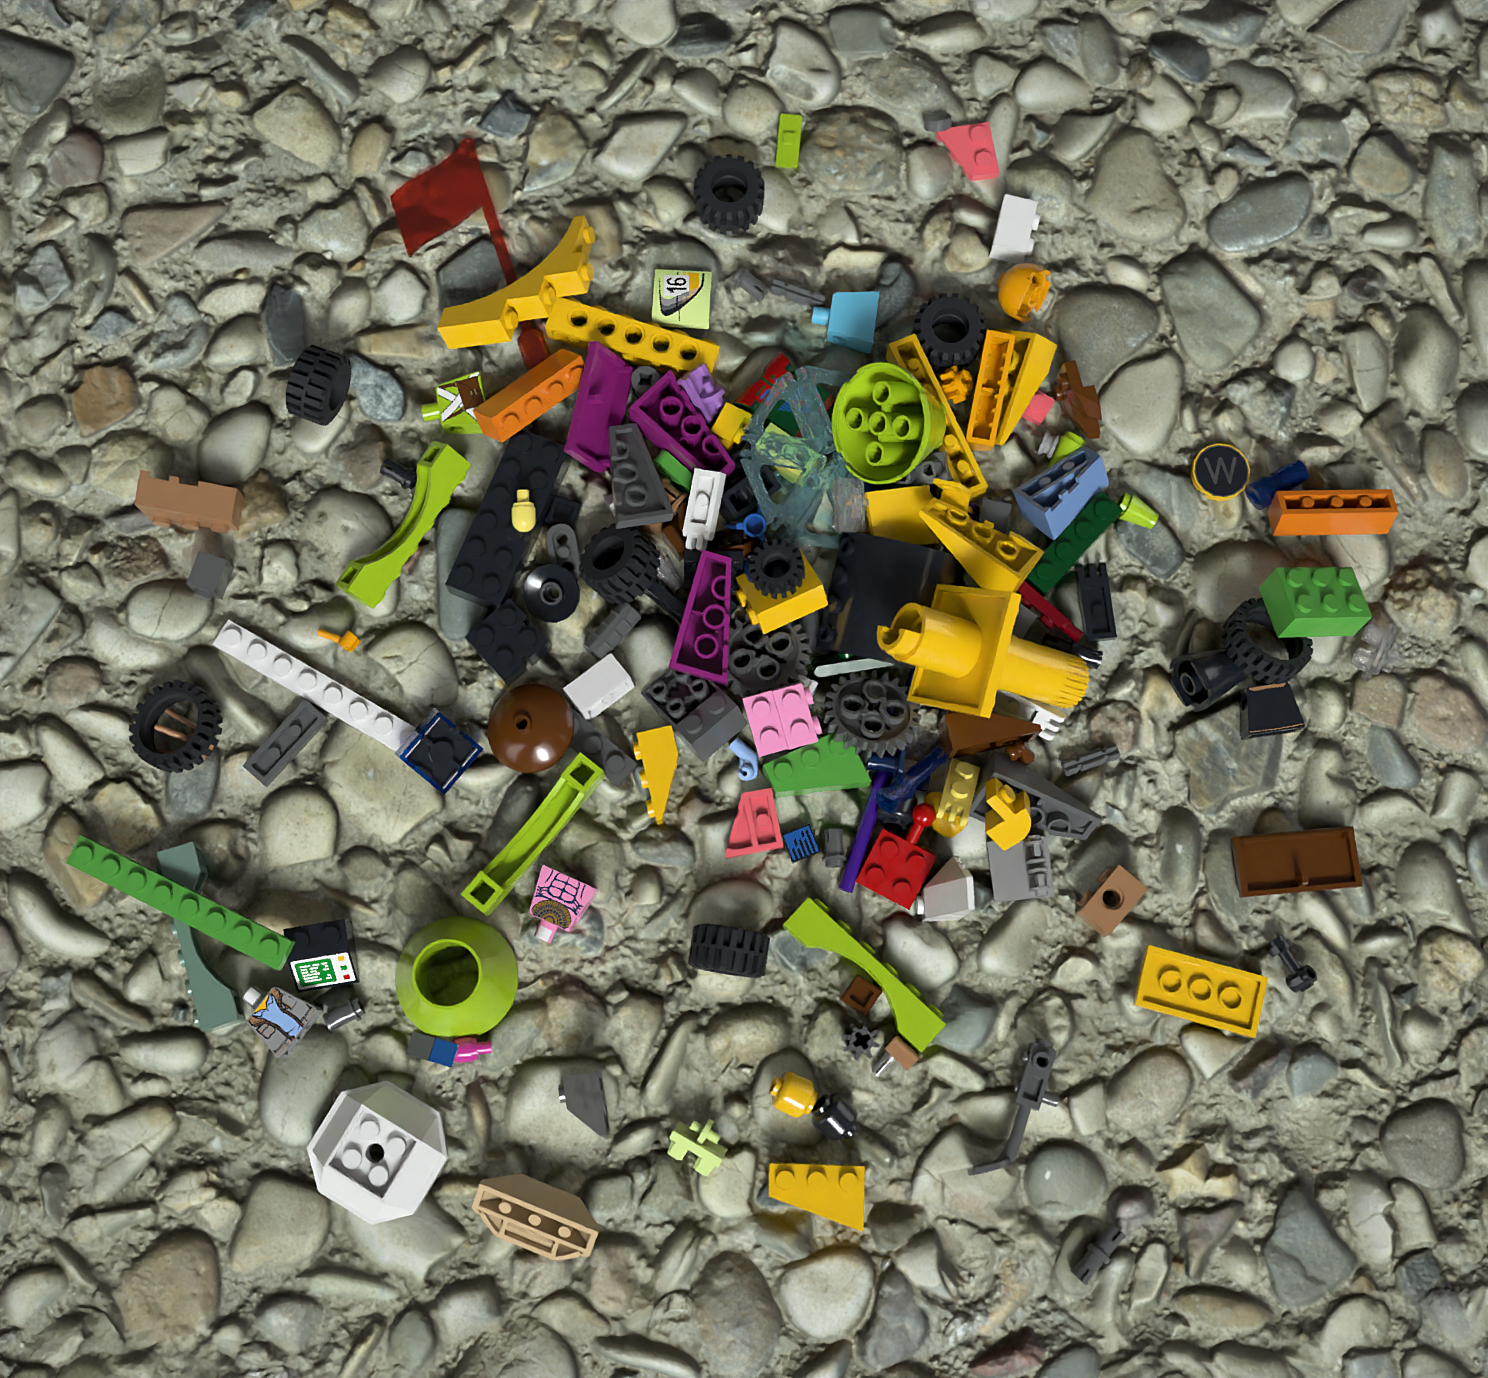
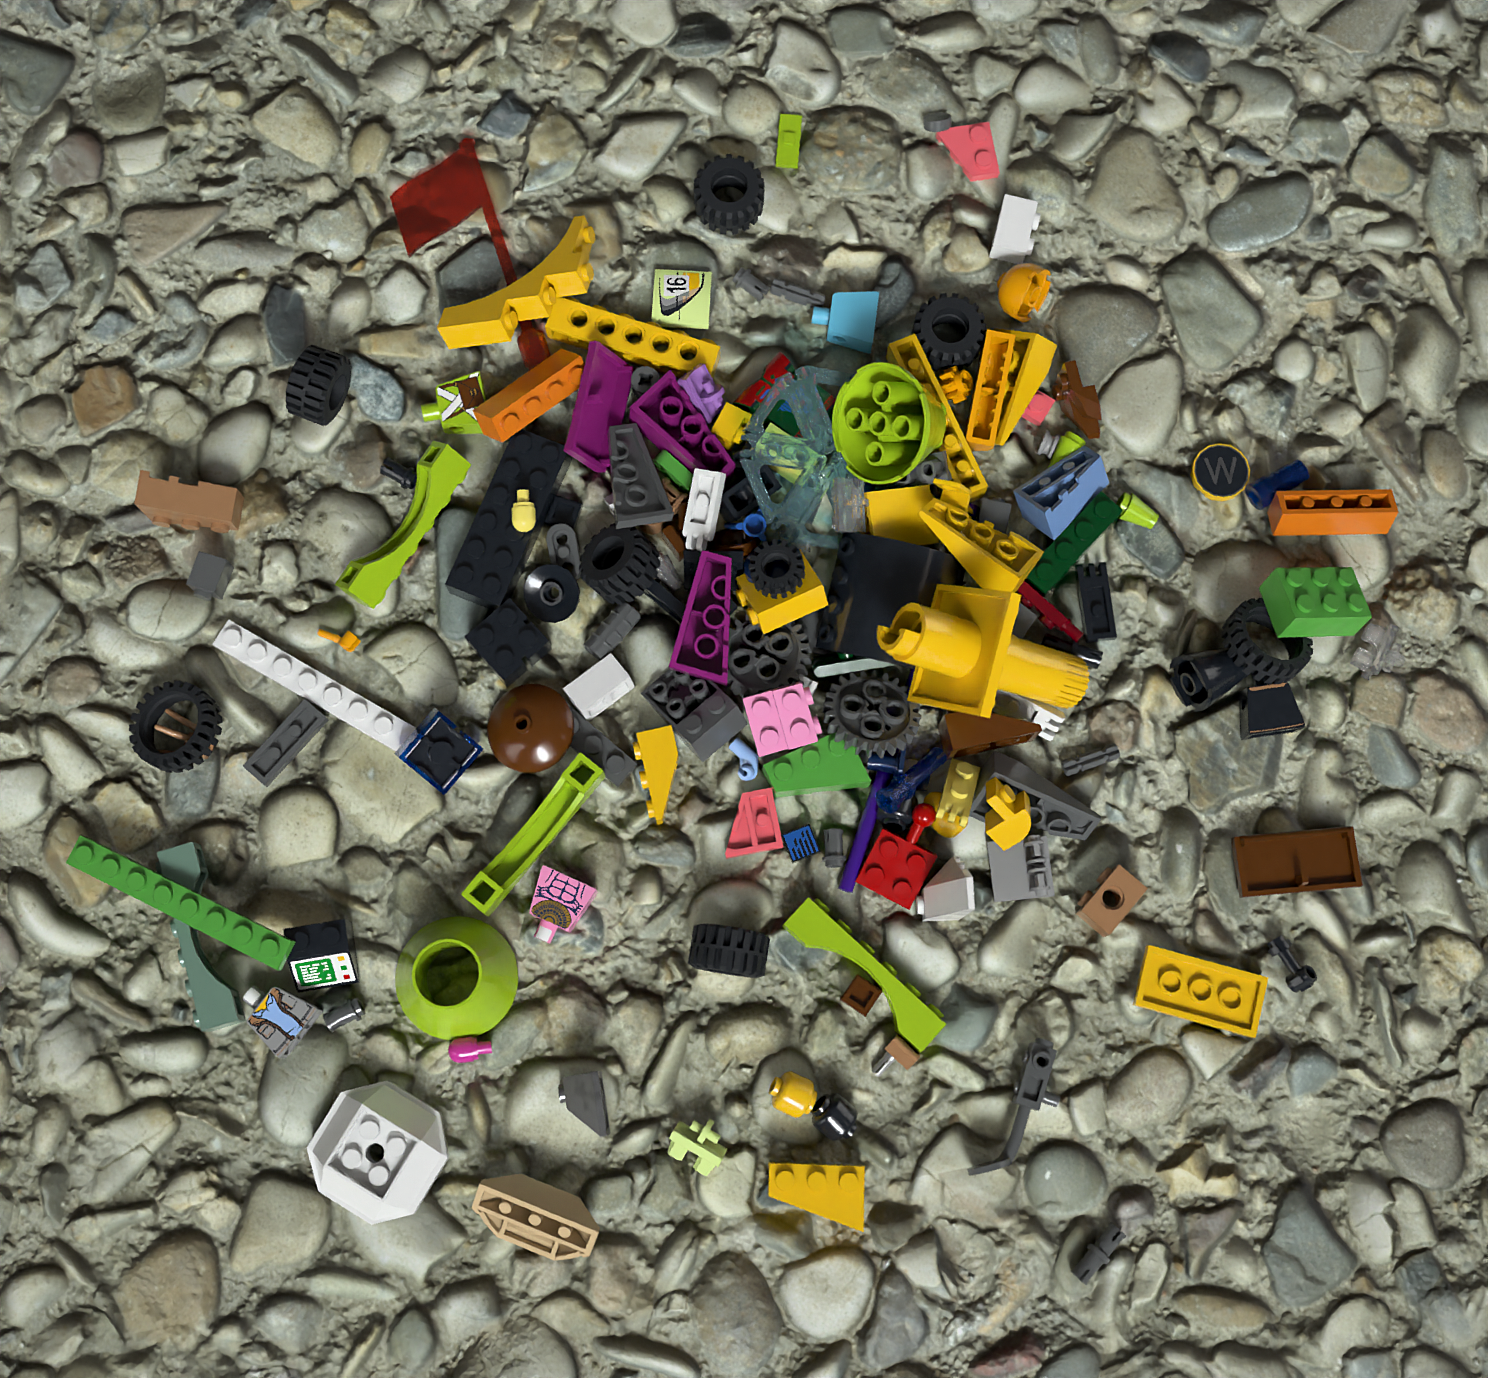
sticker [406,1032,459,1067] -> none
dark grey gear [841,1022,880,1060] -> none
reddish brown arm [1005,740,1035,766] -> none

